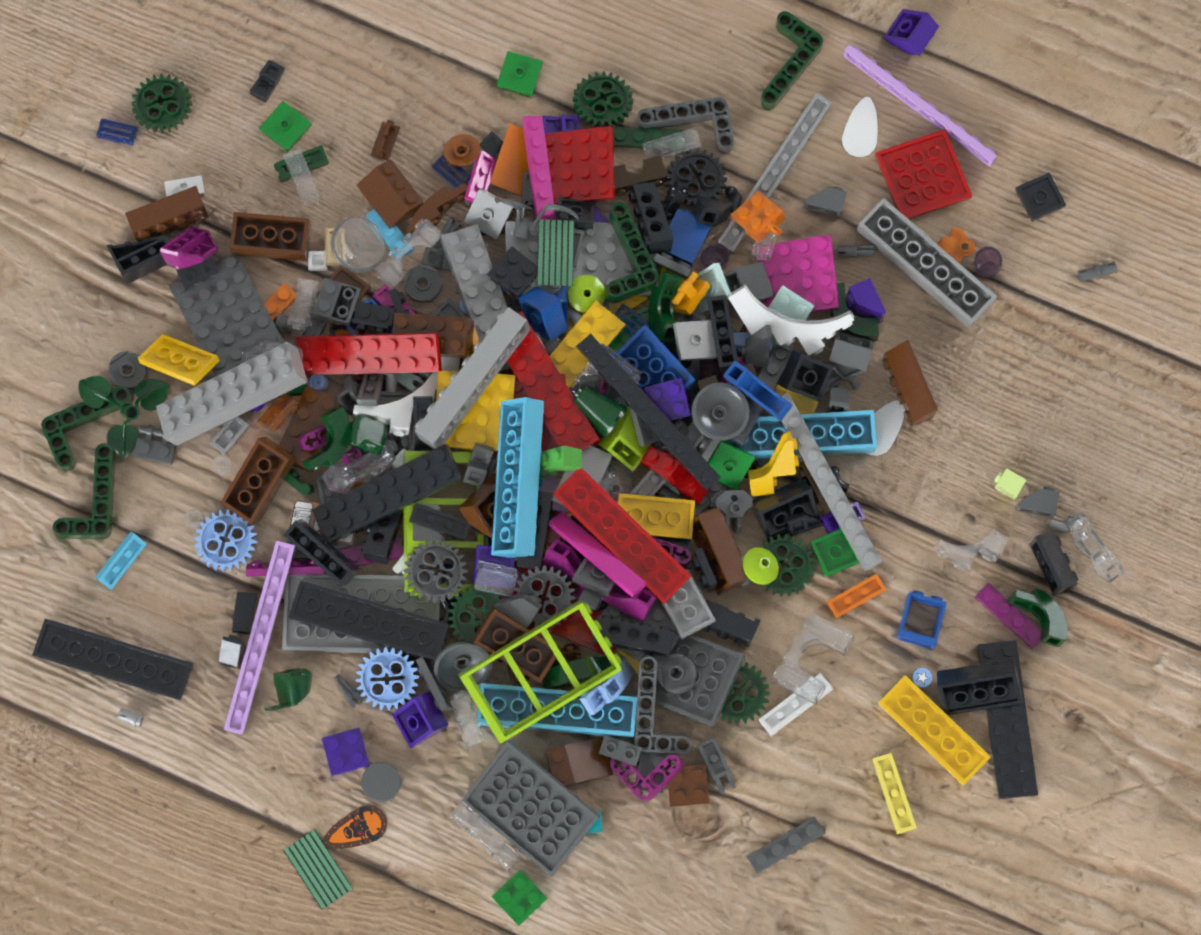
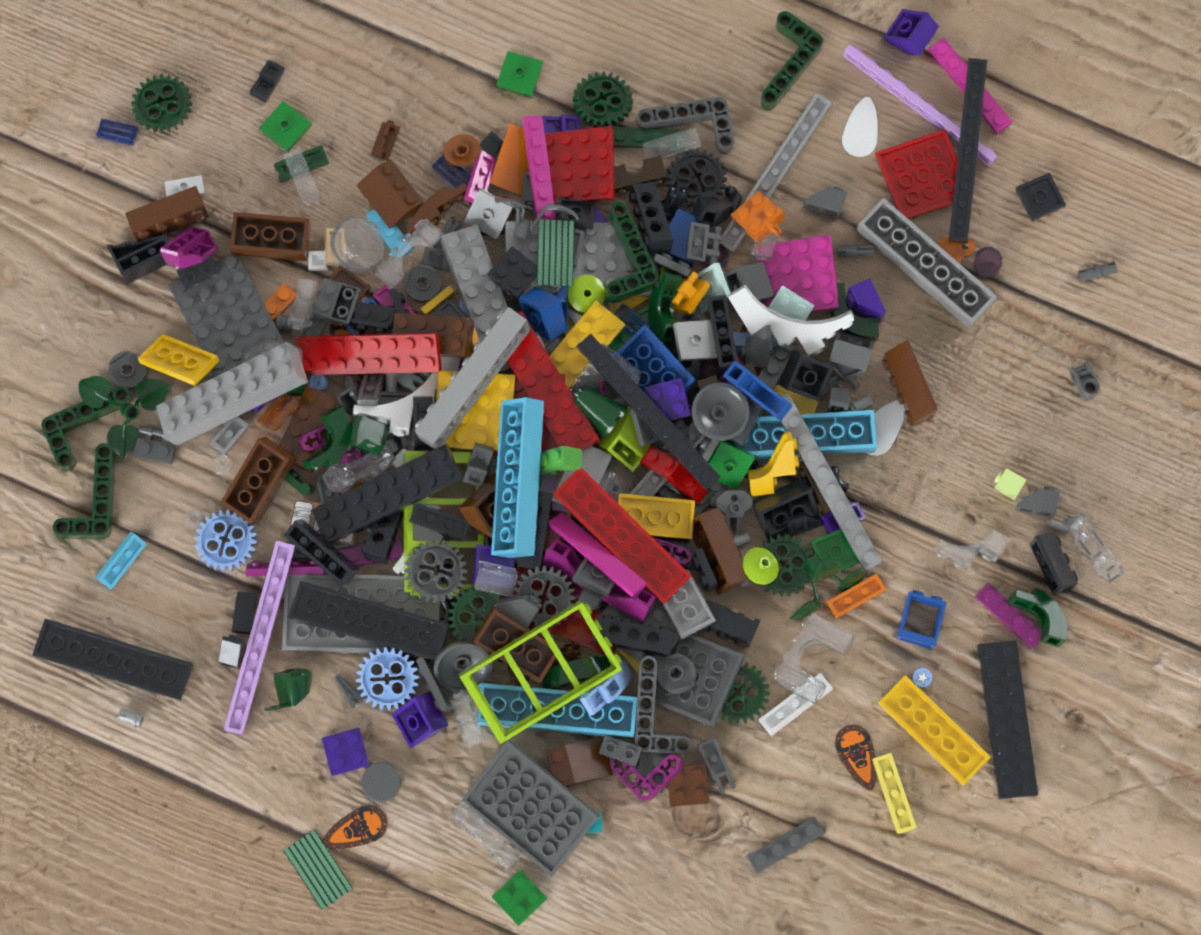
black slope [937,658,1023,715] -> none
none -> yellow tile [420,285,455,315]
none -> dark grey plate [685,222,722,265]
none -> light grey pin [733,532,750,547]
none -> dark green plant [789,555,867,620]
none -> sticker [835,725,877,790]
none -> light grey pin [848,395,873,411]
none -> dark pink plate [929,37,1012,135]
none -> black plate [948,58,987,243]
none -> dark grey piece [1069,361,1099,400]

